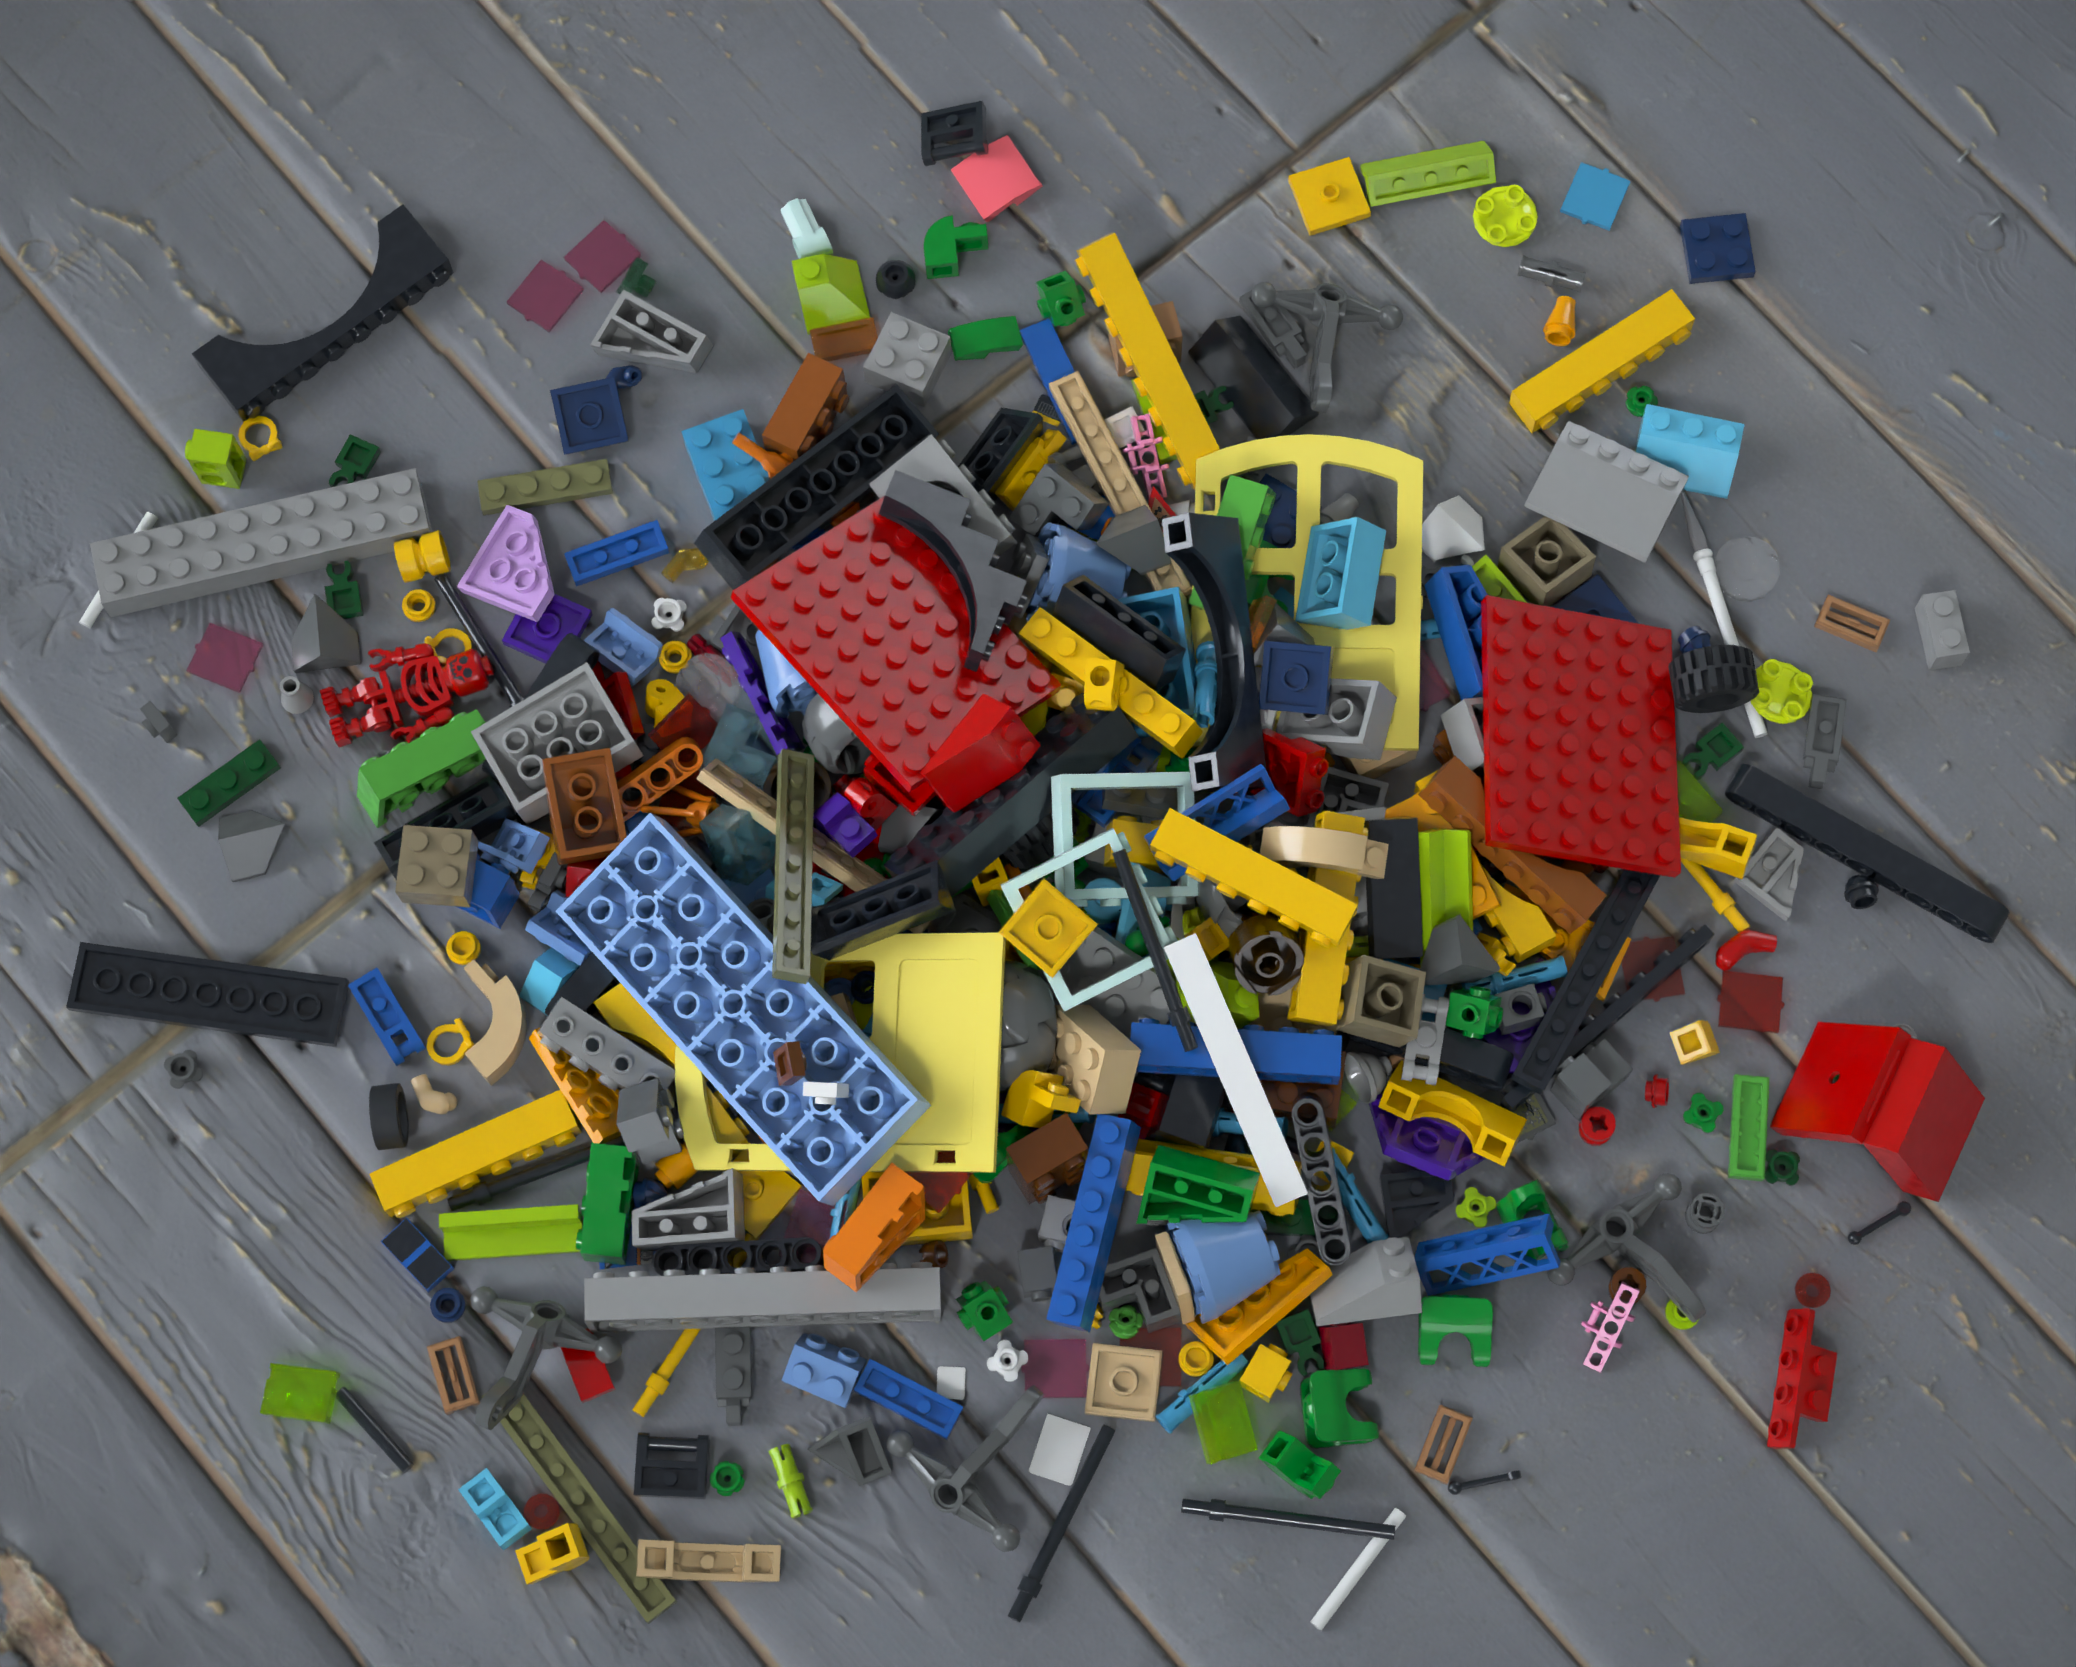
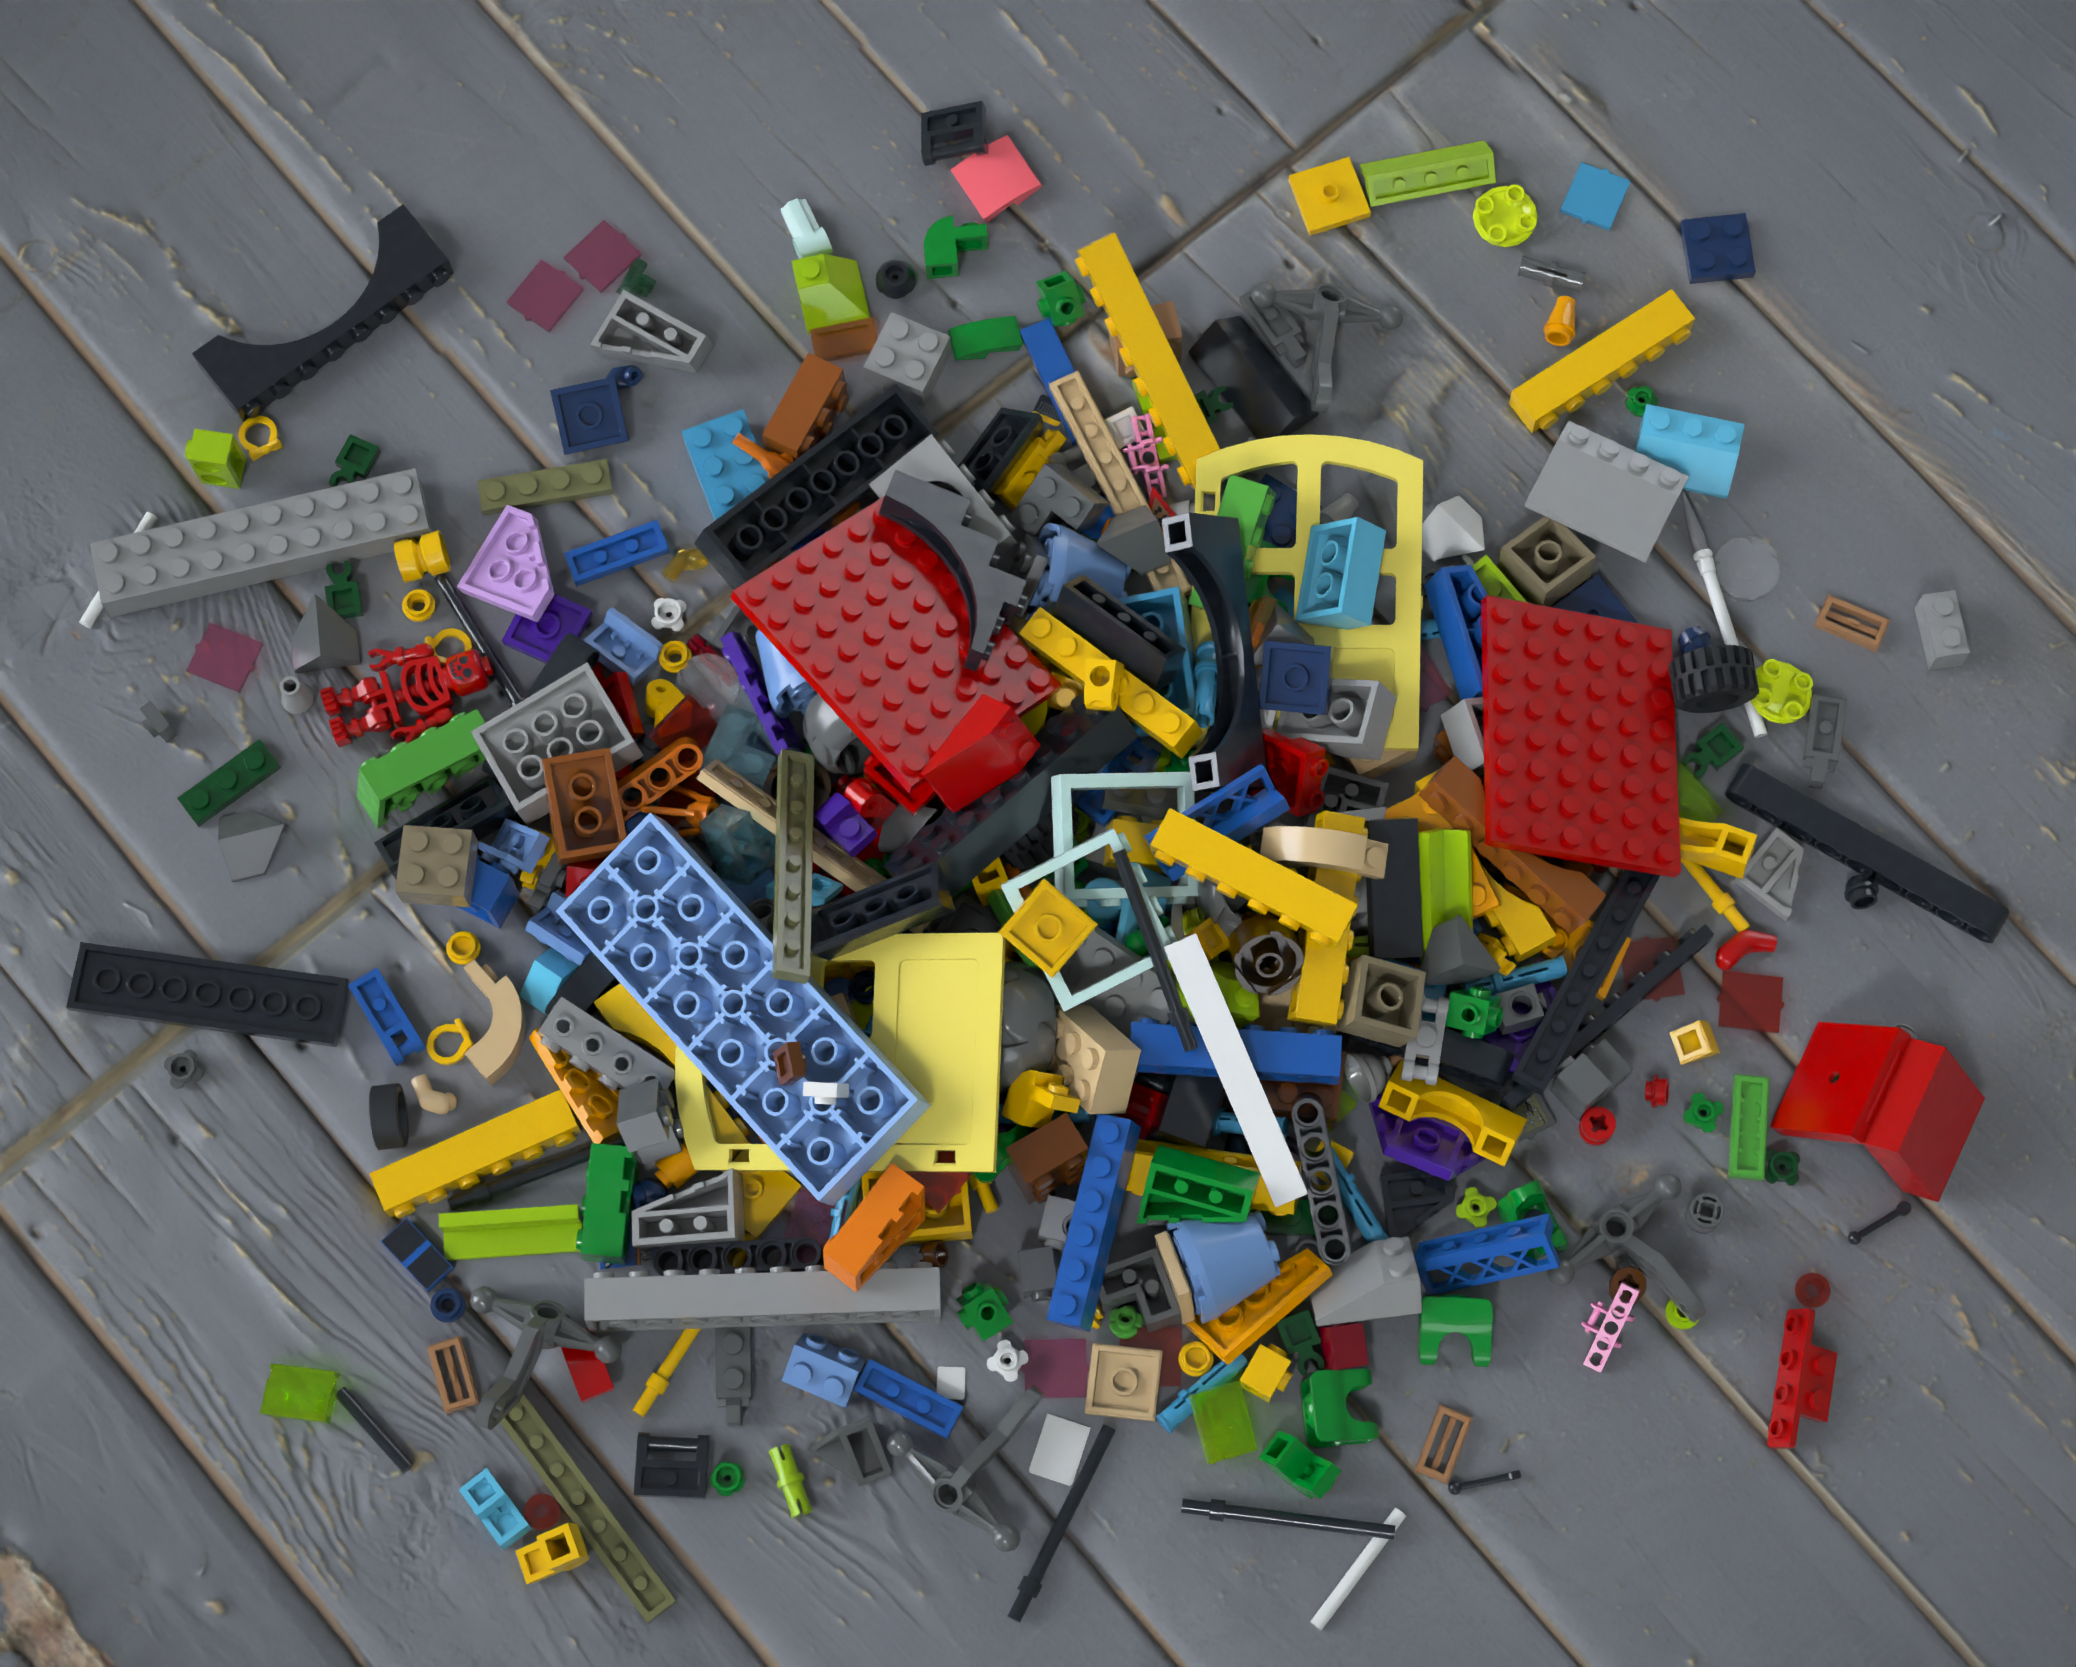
tan slope [636,1539,781,1582] -> none

